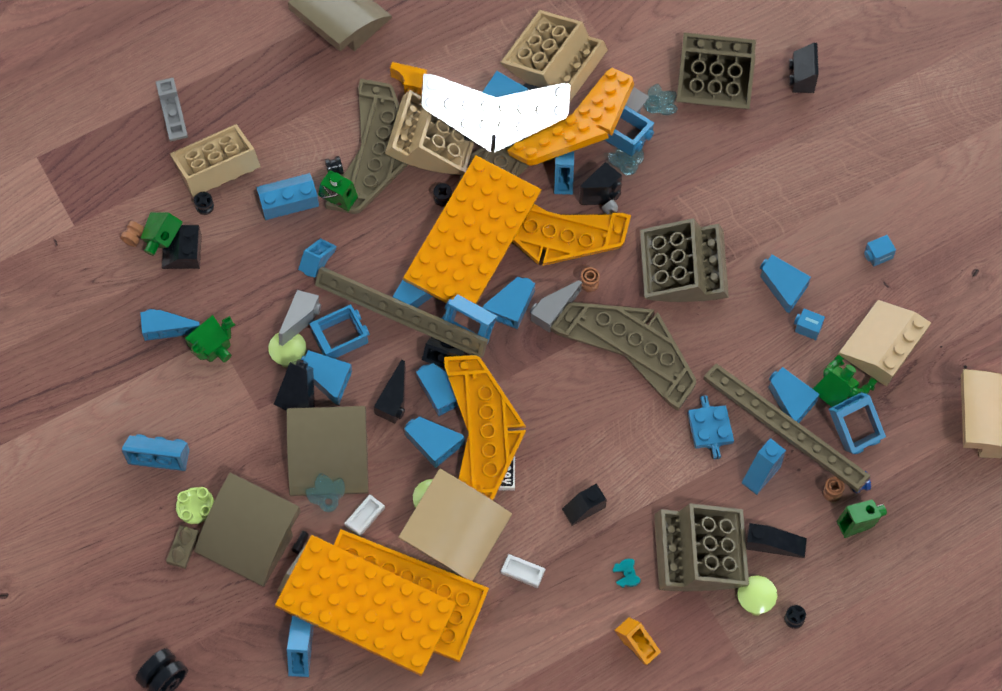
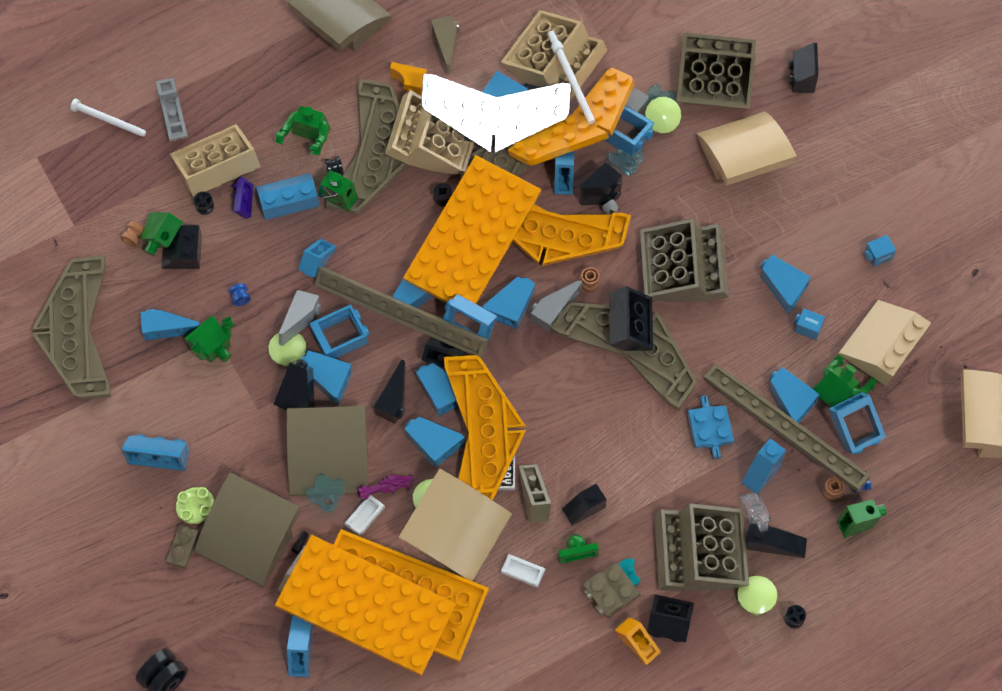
none -> dark tan wing [31,256,111,400]
none -> white bar [70,98,146,137]
none -> blue wheel [228,283,251,306]
none -> dark purple plate [231,177,254,219]
none -> green torso [275,106,331,155]
none -> magenta piece [357,474,413,500]
none -> dark tan slope [431,15,460,74]
none -> dark tan slope [518,464,551,523]
none -> white bar [548,31,595,124]
none -> green tile [558,535,599,564]
none -> dark tan plate [583,562,641,619]
none -> black slope [609,286,653,351]
none -> yellowish green dish [645,97,681,133]
none -> black slope [647,594,694,642]
none -> tan slope [696,111,797,186]
none -> clear hinge [740,493,771,531]

